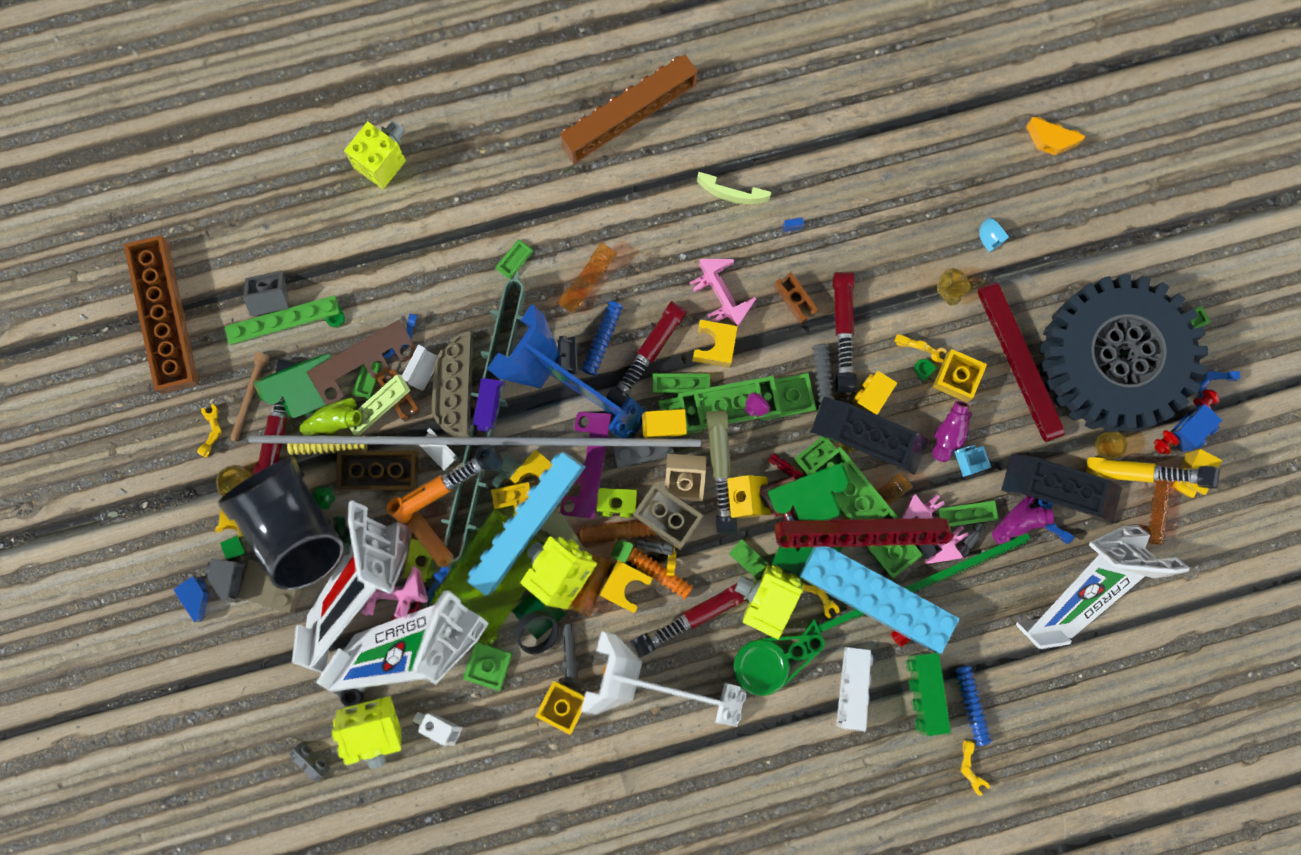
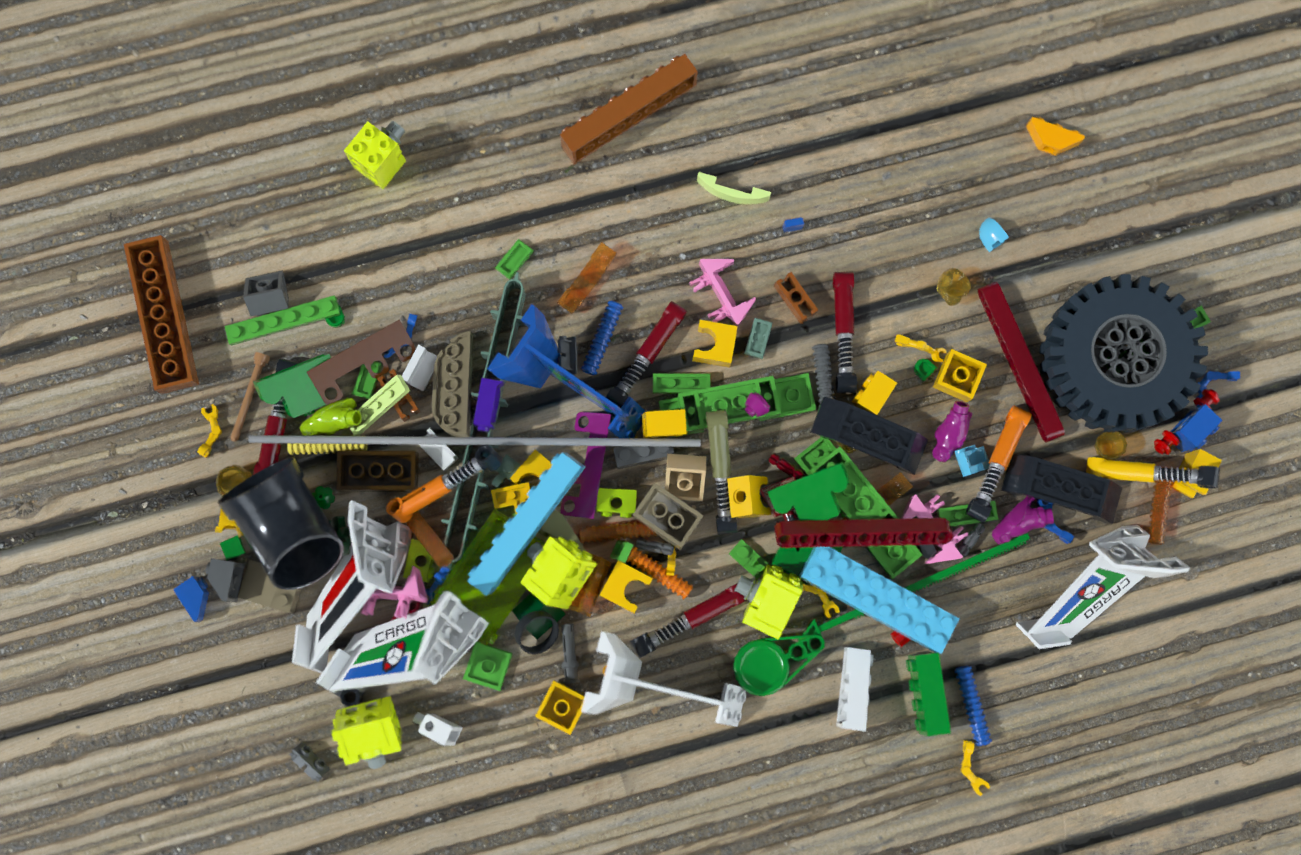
none -> sand green plate [744,318,773,359]
none -> piece [965,405,1032,523]

